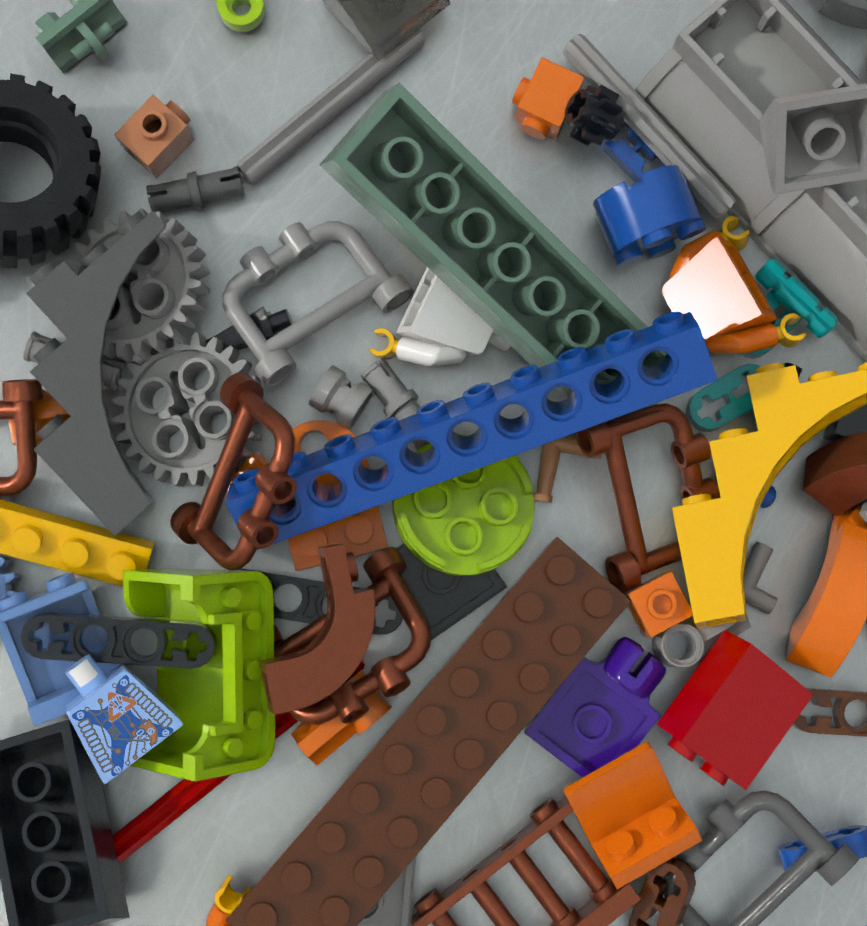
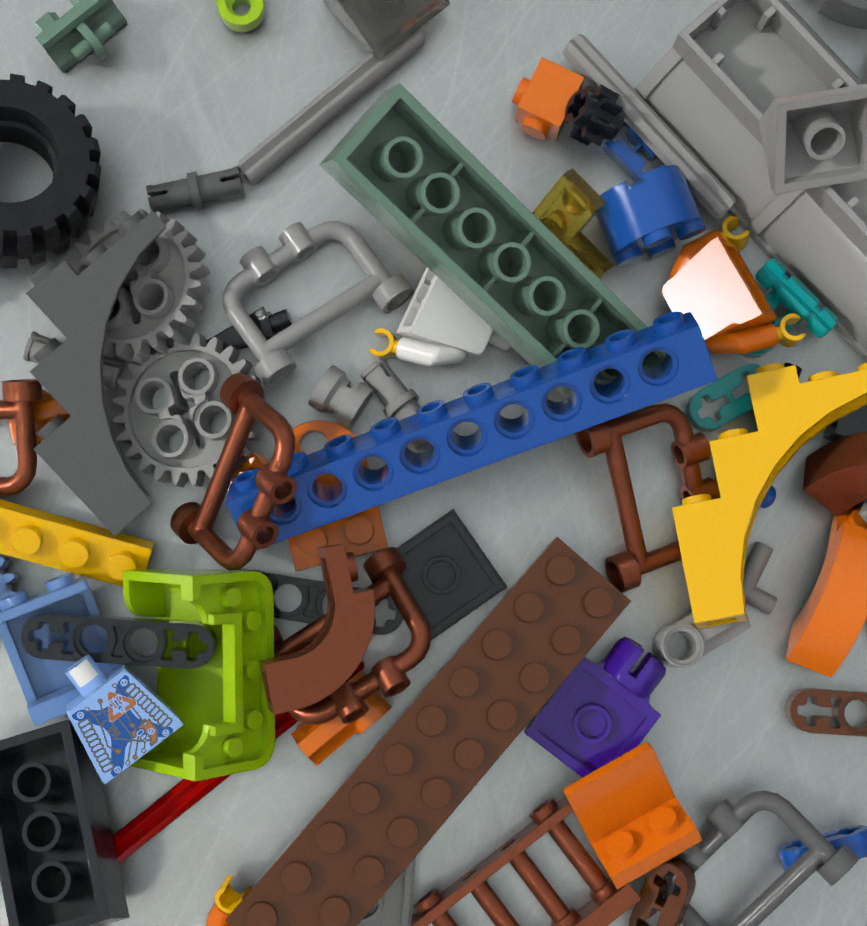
nougat brick [114,94,195,179] -> none
lime tile [392,434,534,576] -> none
medium nougat piece [534,435,602,503] -> none
orange brick [623,571,693,638] -> none
red brick [657,630,814,790] -> none
none -> clear yellow plate [532,168,614,280]

